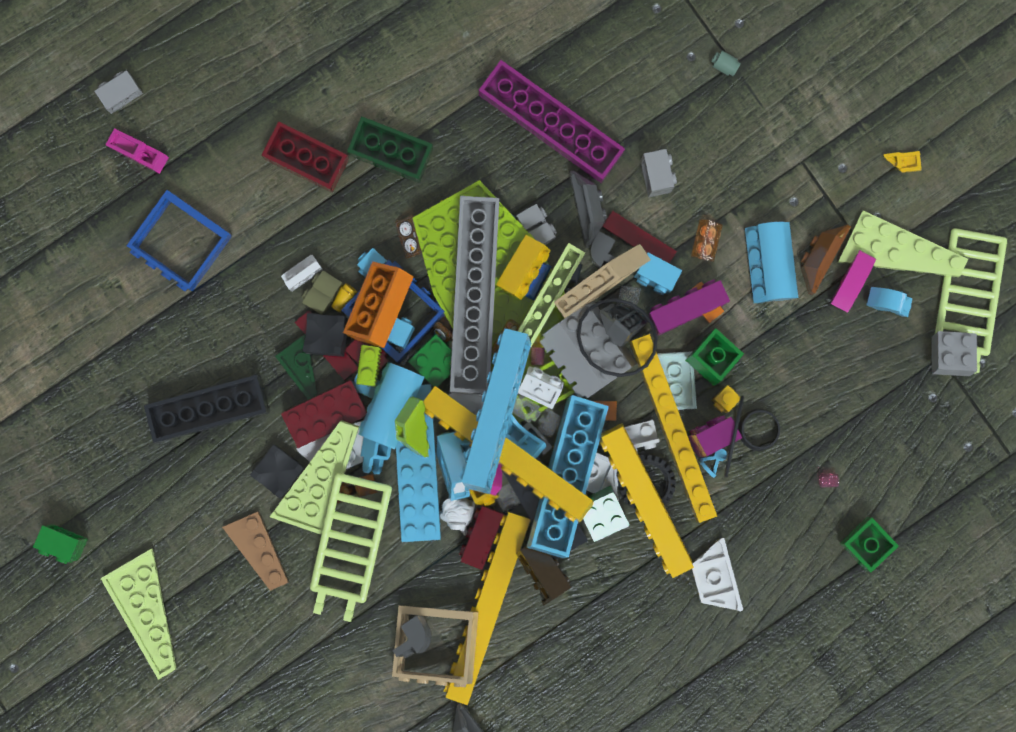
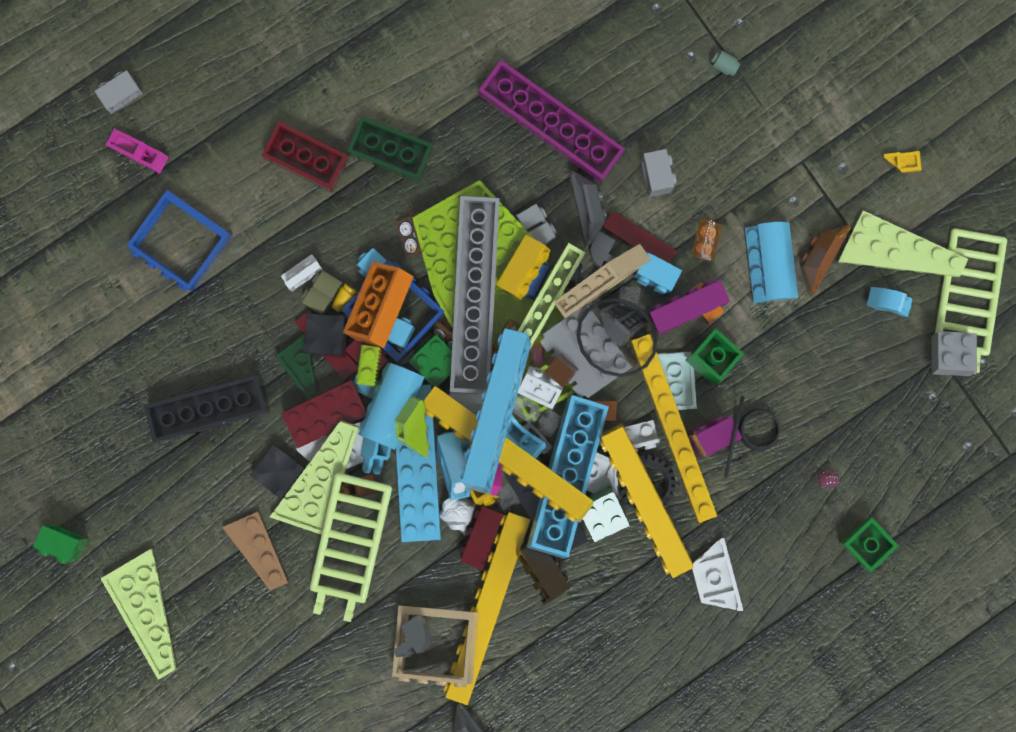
medium azure piece [698,449,727,478] -> none
yellow brick [712,385,740,413] -> none
dark pink slope [831,250,876,313] -> none
none -> reddish brown brick [545,354,579,387]

